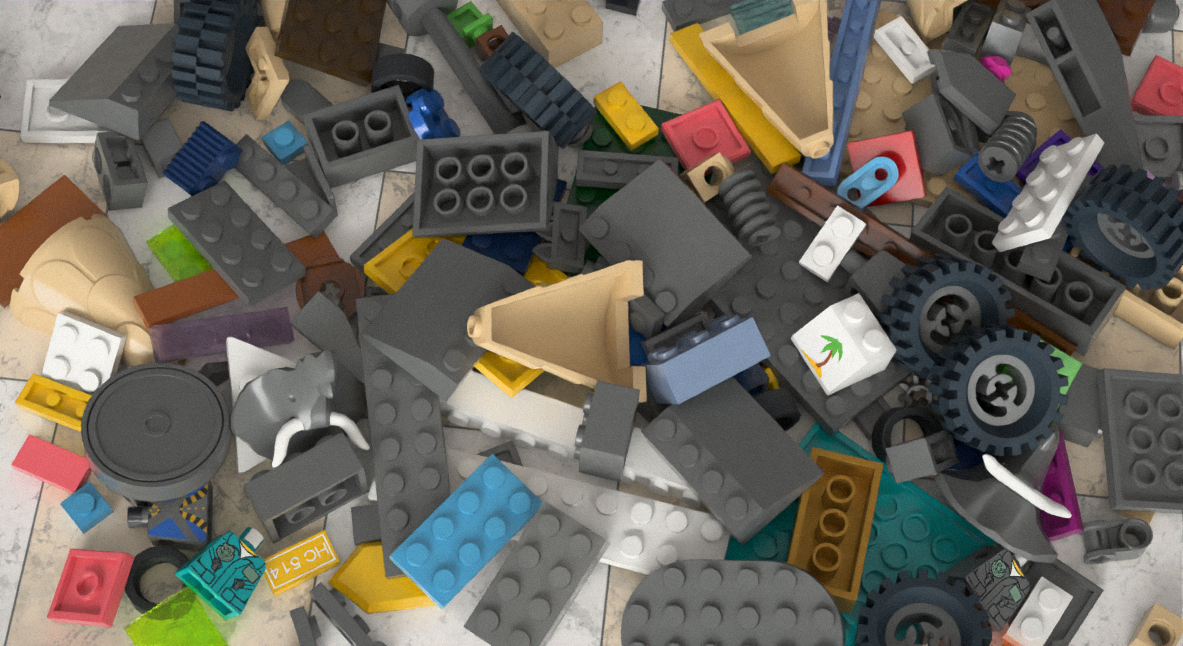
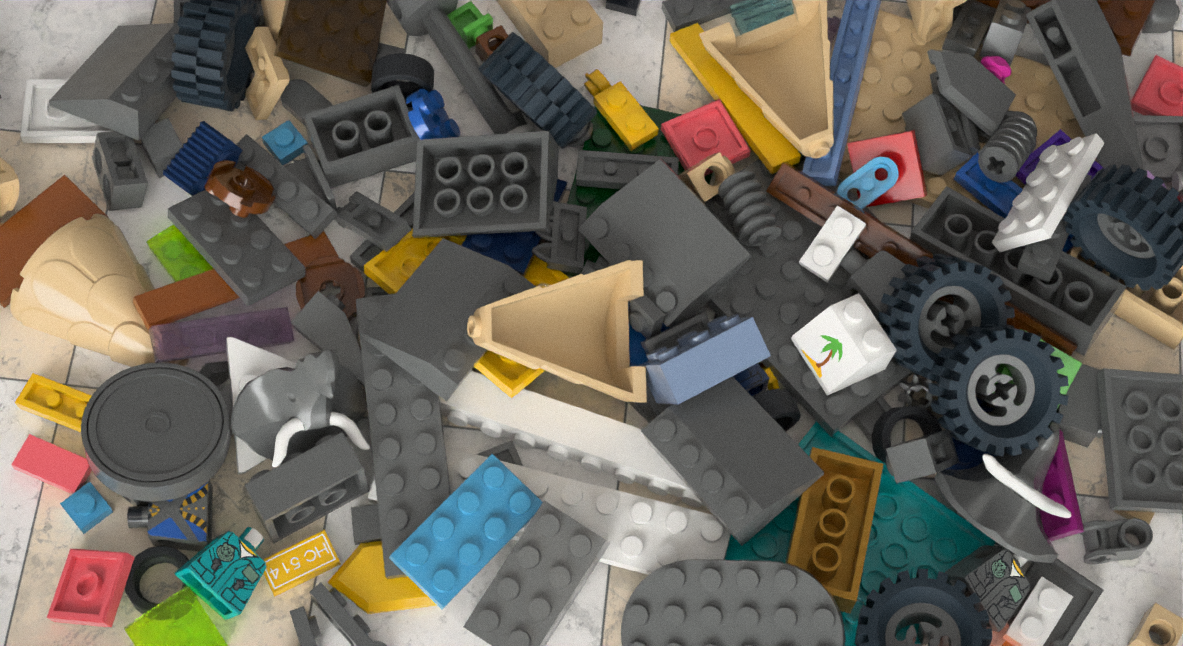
white plate [41,310,127,395] -> none
dark grey brick [574,380,640,482] -> none
white plate [874,16,936,84] -> none
none -> reddish brown plate [205,160,276,218]
none -> dark grey plate [334,191,412,252]
none -> yellow plate [584,69,611,97]

